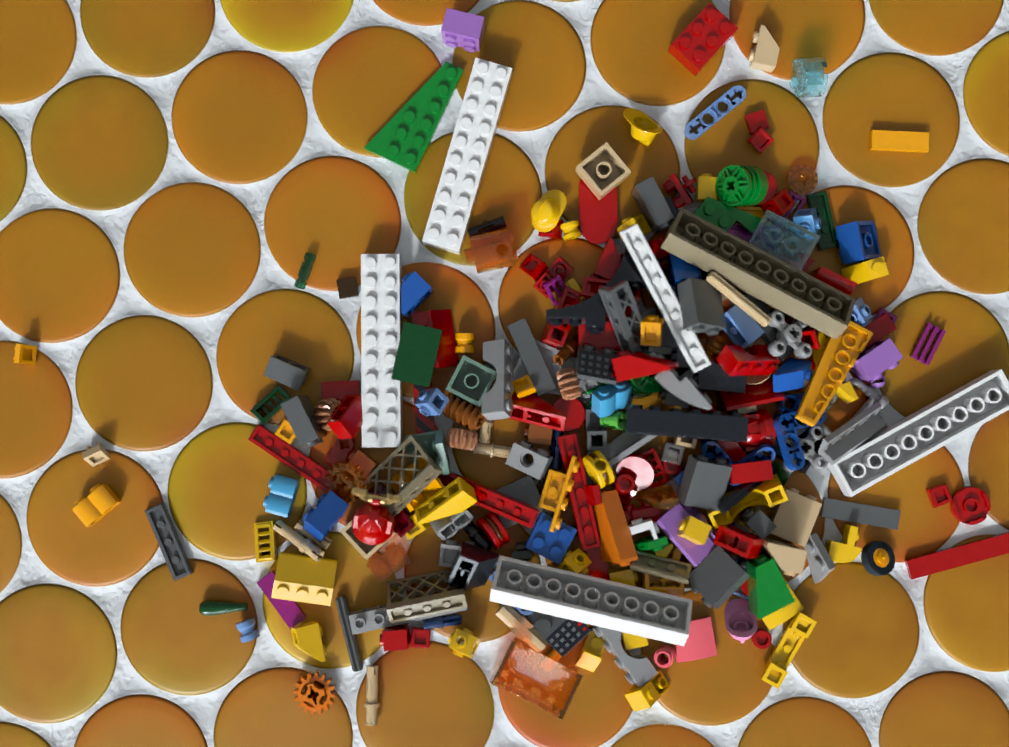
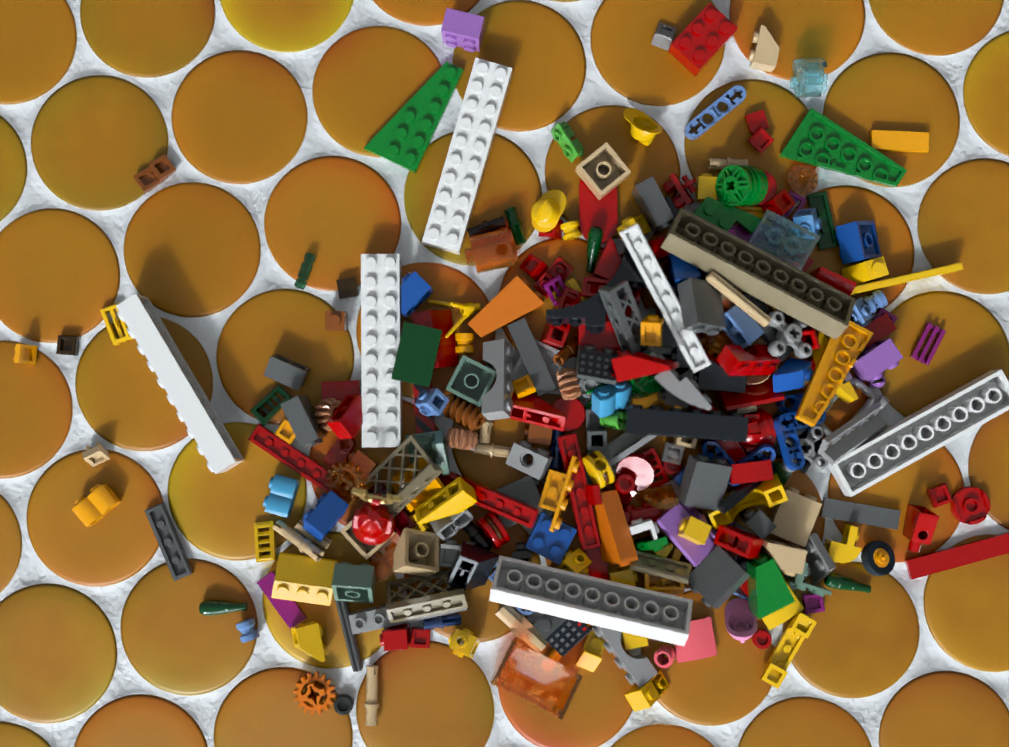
none -> dark brown tile [56,335,80,356]
none -> yellow tile [100,303,133,345]
none -> white brick [116,294,244,474]
none -> dark orange slope [133,154,176,194]
none -> dark orange brick [325,311,348,332]
none -> sand green brick [332,562,376,604]
none -> pearl dark grey tile [334,694,354,715]
none -> tan slope [393,528,439,577]
none -> yellow plant [428,300,481,338]
none -> orange slope [468,276,544,339]
none -> dark green axle [504,207,526,245]
none -> bright green hinge [551,122,585,163]
none -> dark green piece [586,226,603,273]
none -> flat silver slope [651,22,677,50]
none -> tan pin [708,157,748,170]
none -> green wing [778,108,907,188]
none -> sand green bracket [784,562,832,597]
none -> magenta tile [801,592,825,614]
none -> dark green piece [824,572,871,593]
none -> yellow tile [850,262,963,296]
none -> medium blue wheel [862,289,888,314]
none -> red torso [903,504,939,552]

